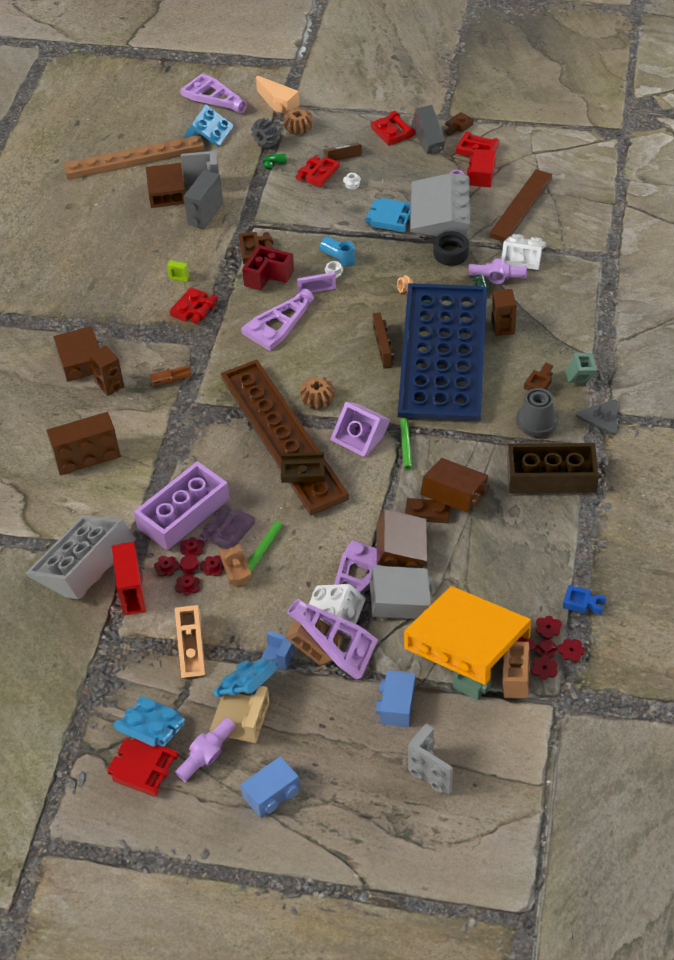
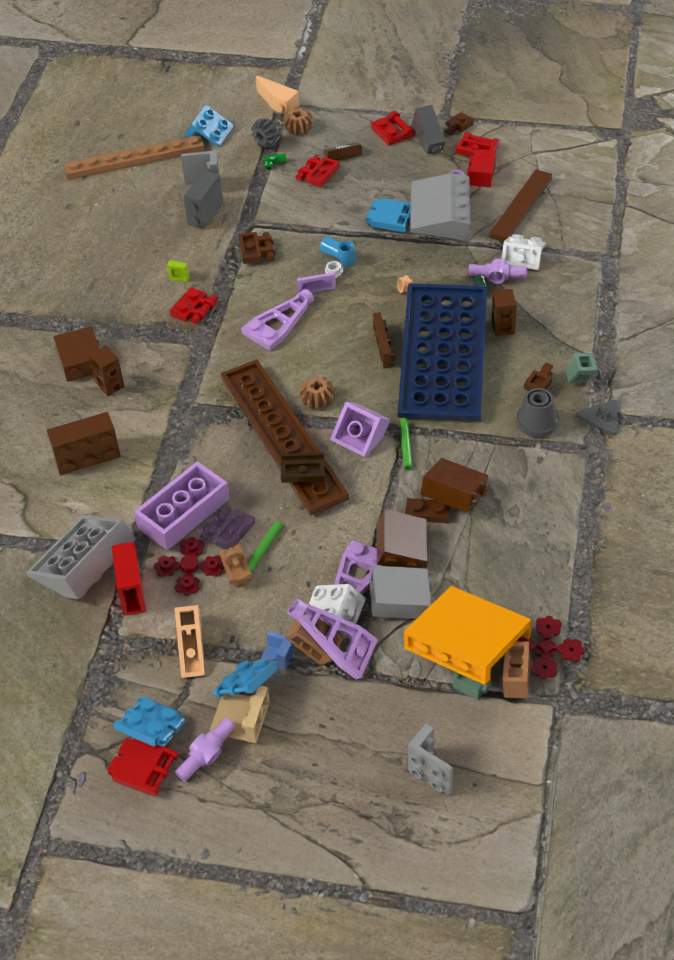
reddish brown brick [146,163,185,208] -> none
dark orange axle [150,366,191,387] -> none
lavender plate [180,73,247,114] -> none
medium blue brick [240,756,300,818] -> none
dark red brick [242,245,294,290] -> none
white plate [343,173,361,189] -> none
medium blue brick [376,670,416,727] -> none
black tyre [433,231,469,266] -> none
dark brown brick [507,443,599,494] -> none
blue plate [563,585,606,615] -> none

